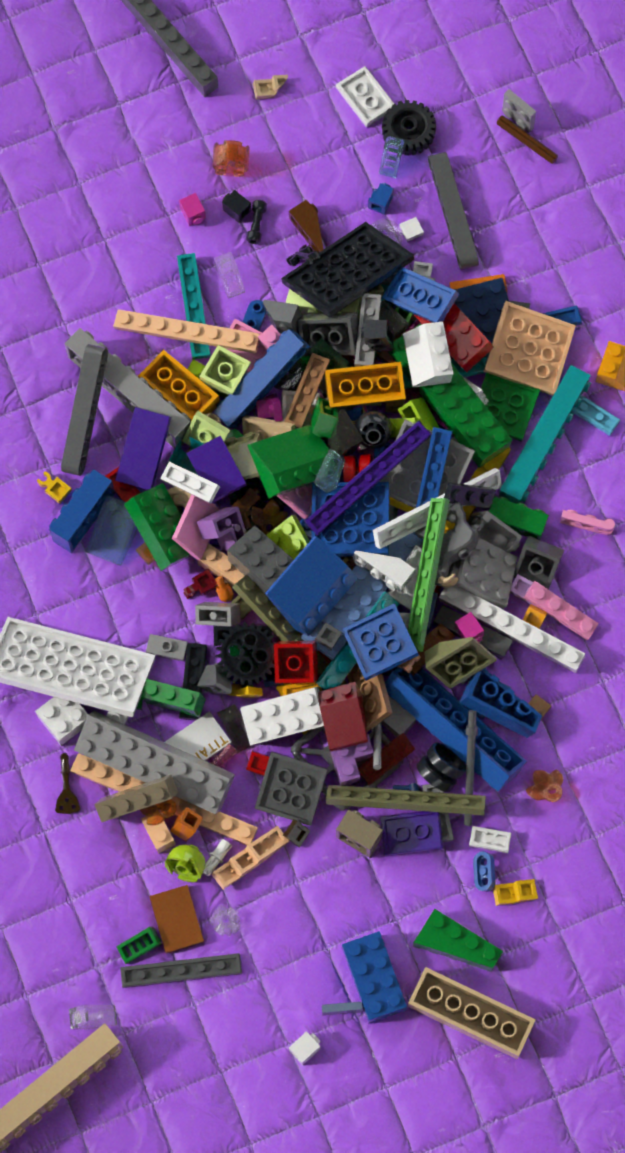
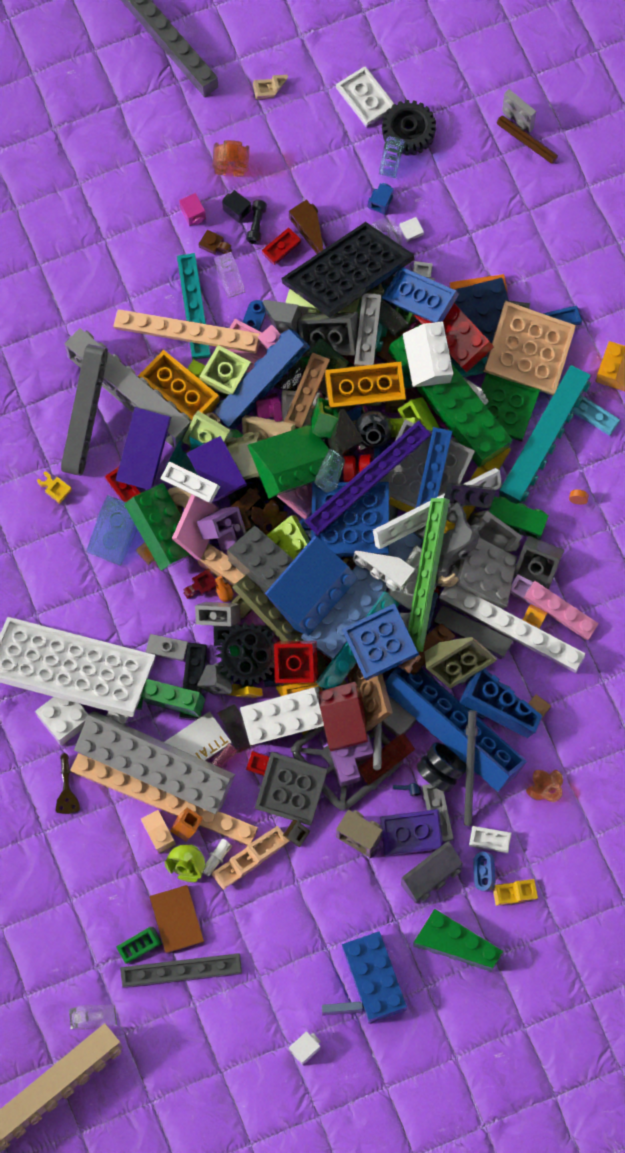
blue brick [49,469,115,553] -> none
dark tan brick [94,774,178,822] -> none
clear orange plate [140,799,177,825] -> none
clear brick [209,904,241,937] -> none
black bar [286,244,321,266] -> none
dark grey plate [315,622,342,650] -> none
olive plate [326,785,486,815] -> none
black brick [361,320,394,351] -> none
tan brick [408,967,536,1060] -> none
dark grey beam [428,152,479,270] -> none
dark pink brick [455,612,484,642] -> none
bright pink plate [560,510,615,535] -> none
none -> reddish brown plate [198,229,232,256]
none -> red plate [262,227,301,265]
none -> flat silver slope [401,841,463,904]
none -> tile [569,489,589,505]

